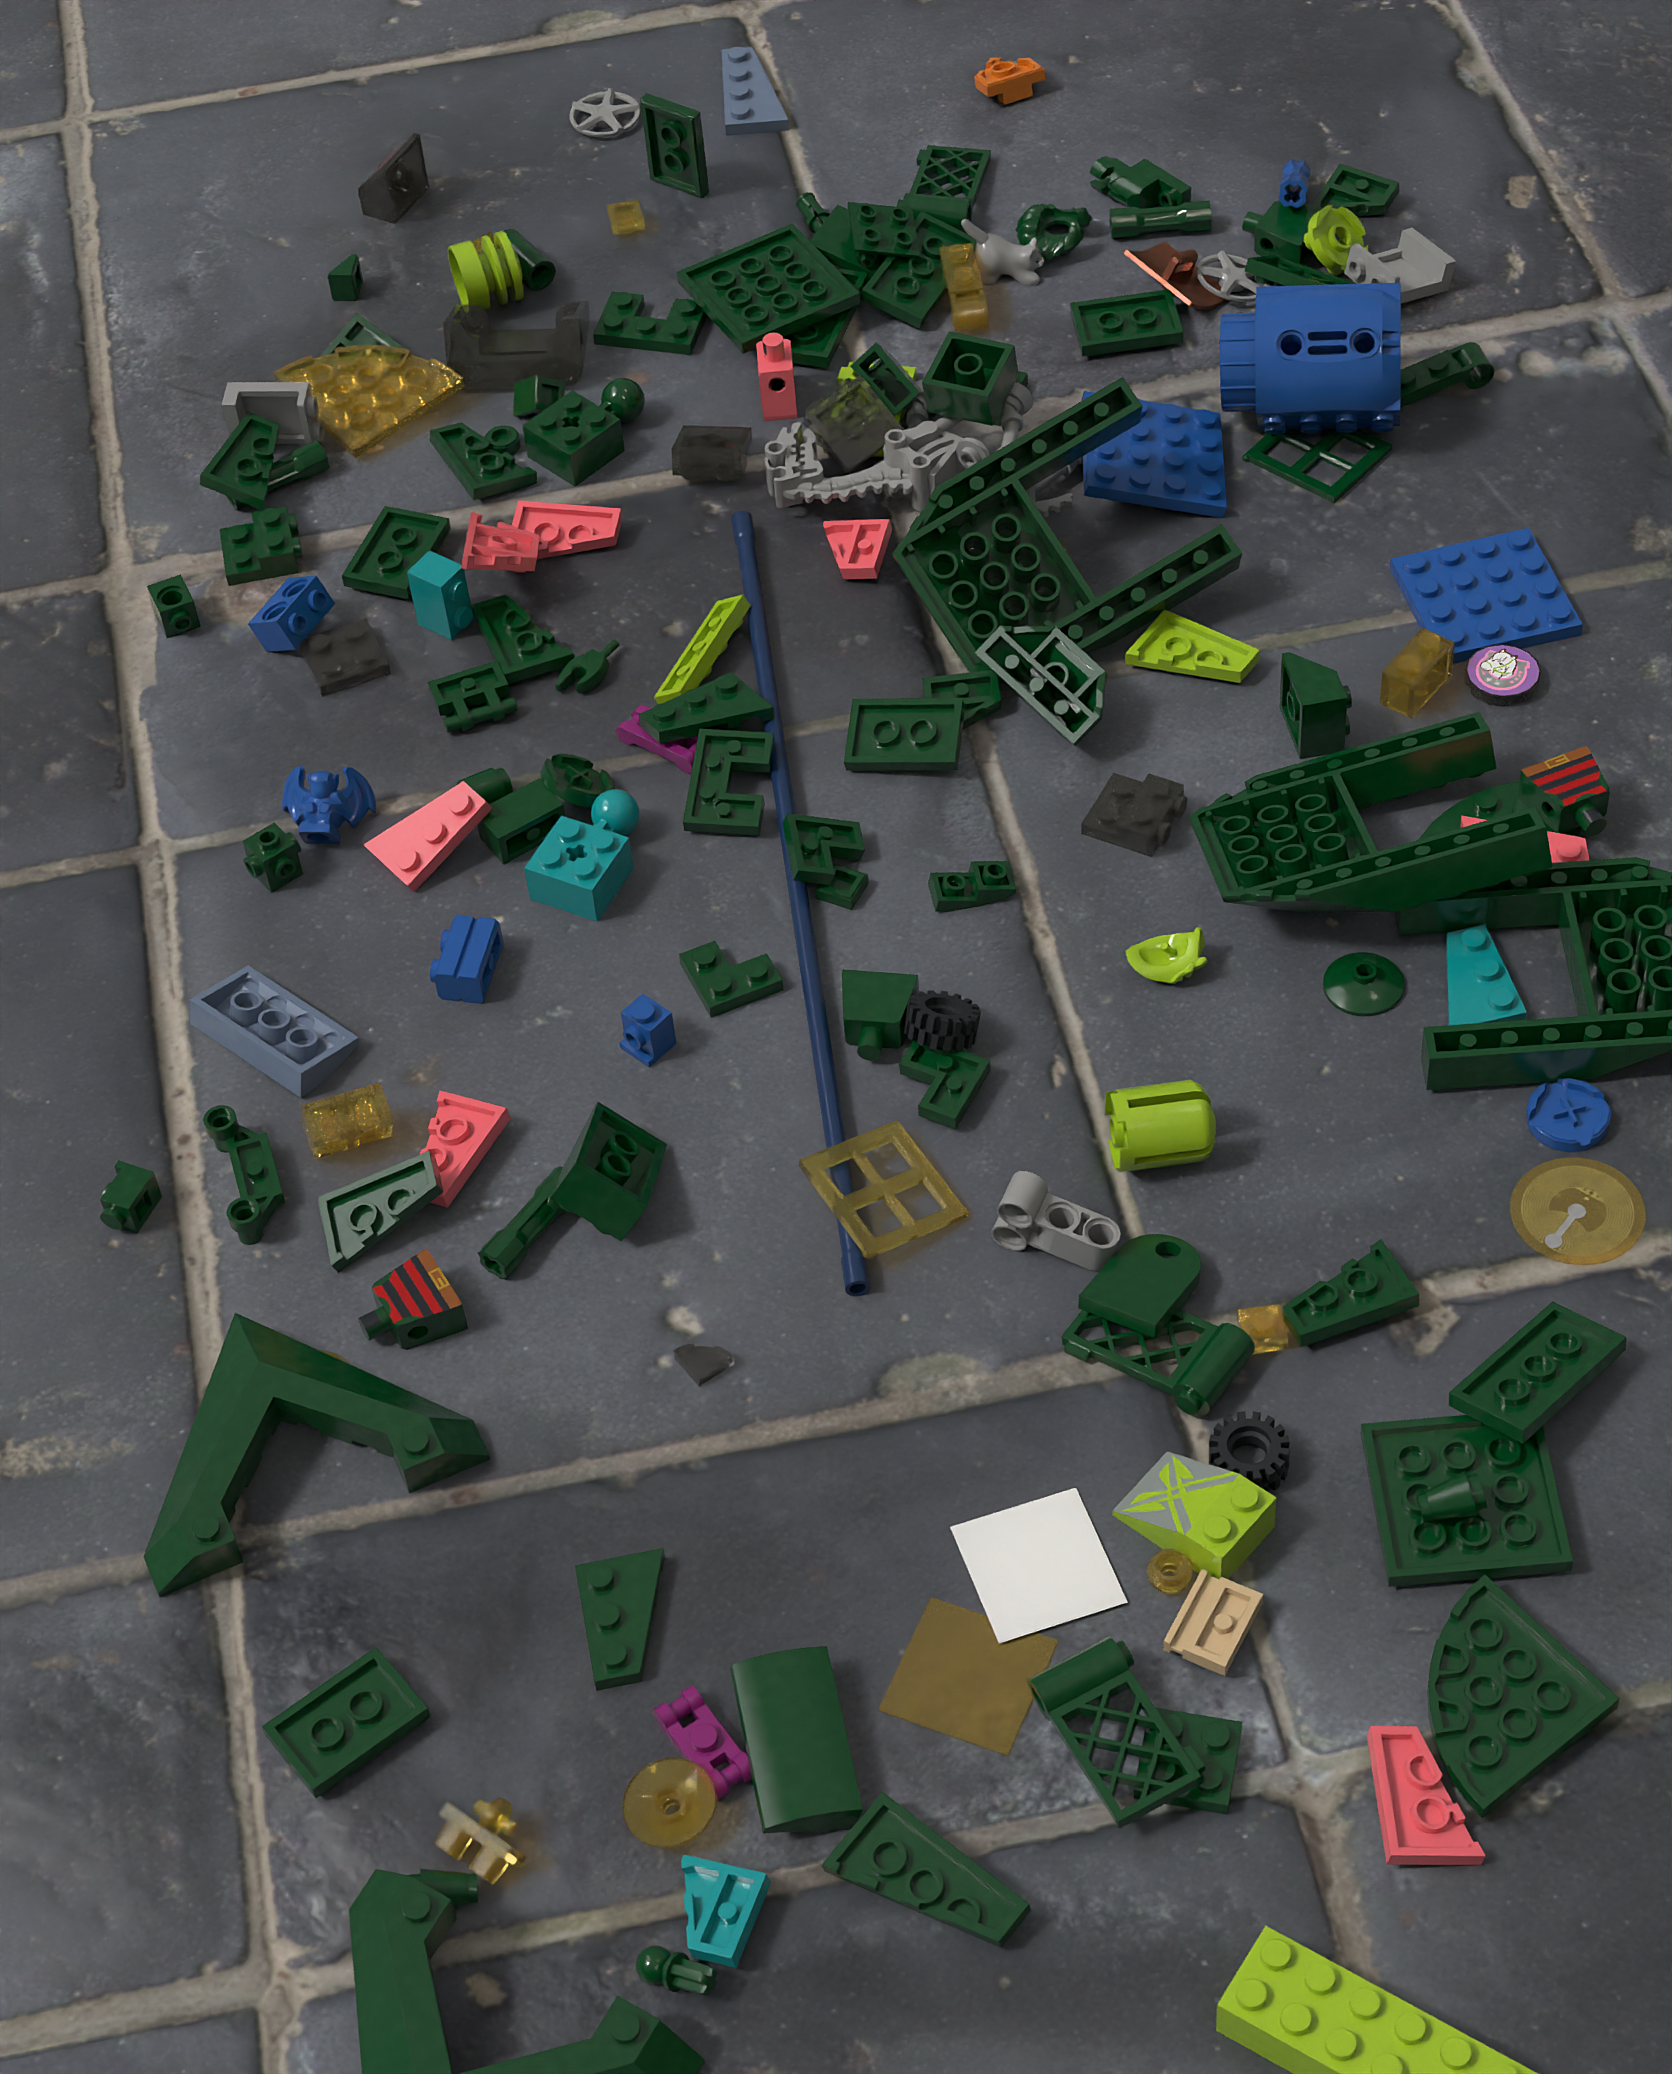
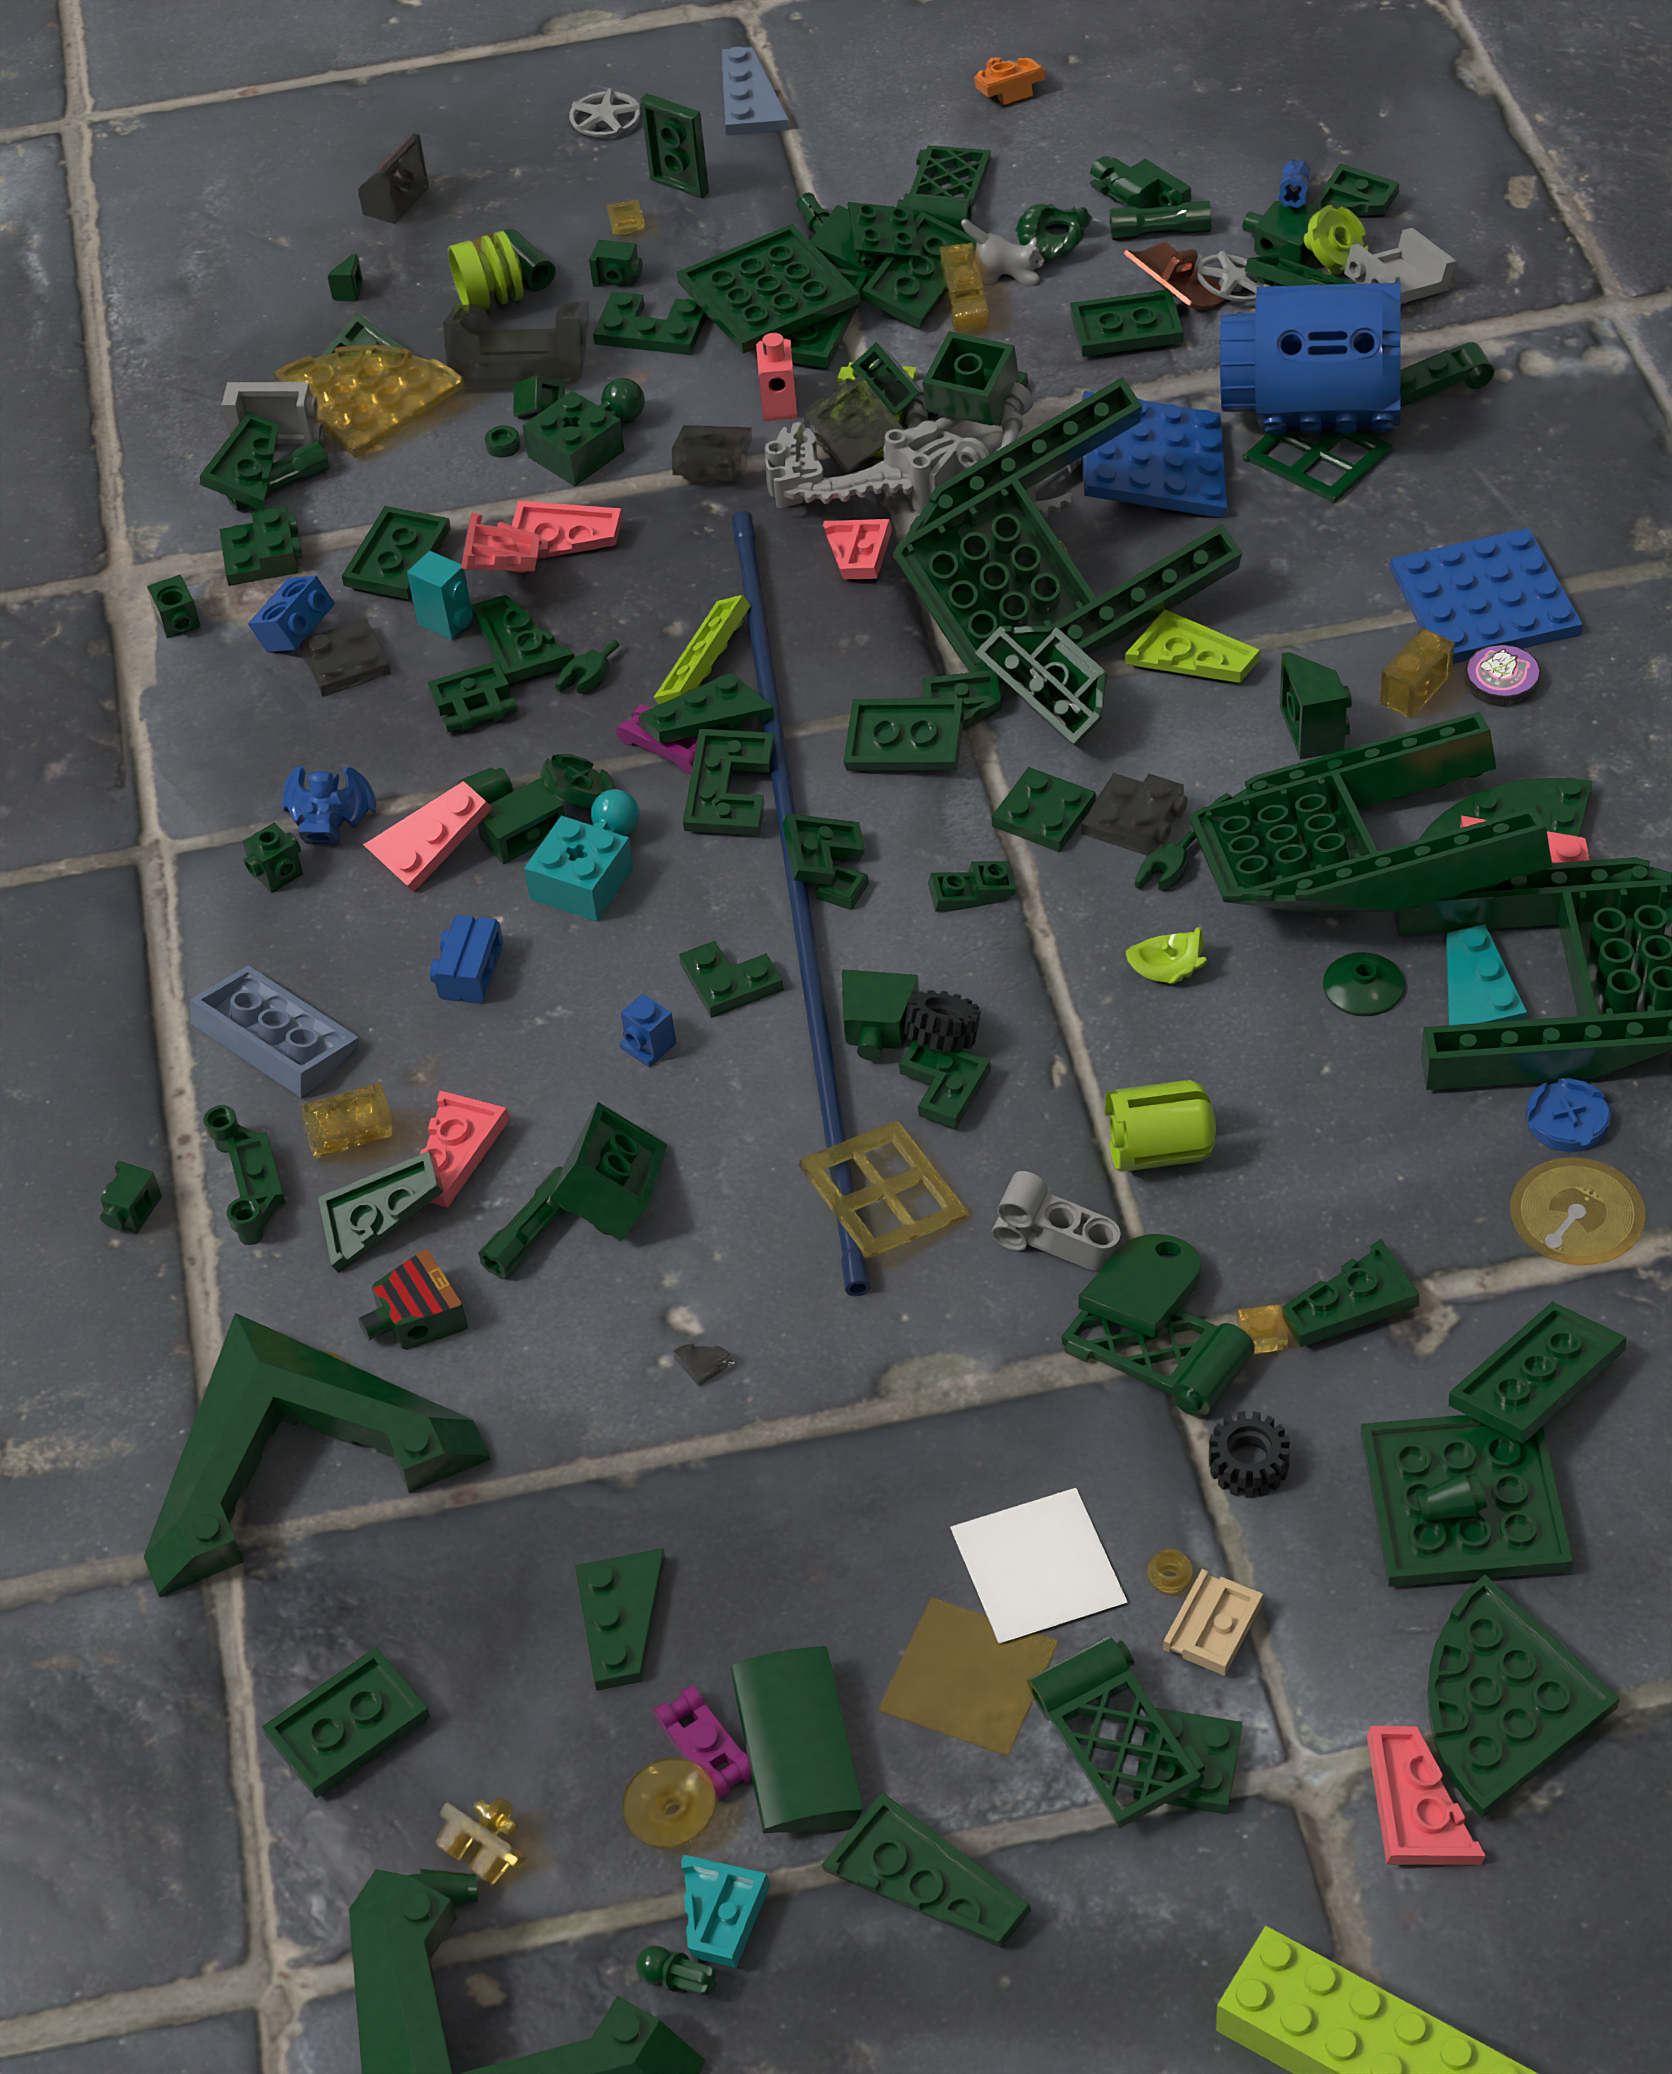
dark green wing [430,422,537,500] -> none
lime slope [1112,1451,1276,1579] -> none
torso [1518,746,1610,836] -> none
none -> dark green brick [589,239,643,287]
none -> dark green plate [991,767,1096,853]
none -> dark green hand [1134,831,1196,891]

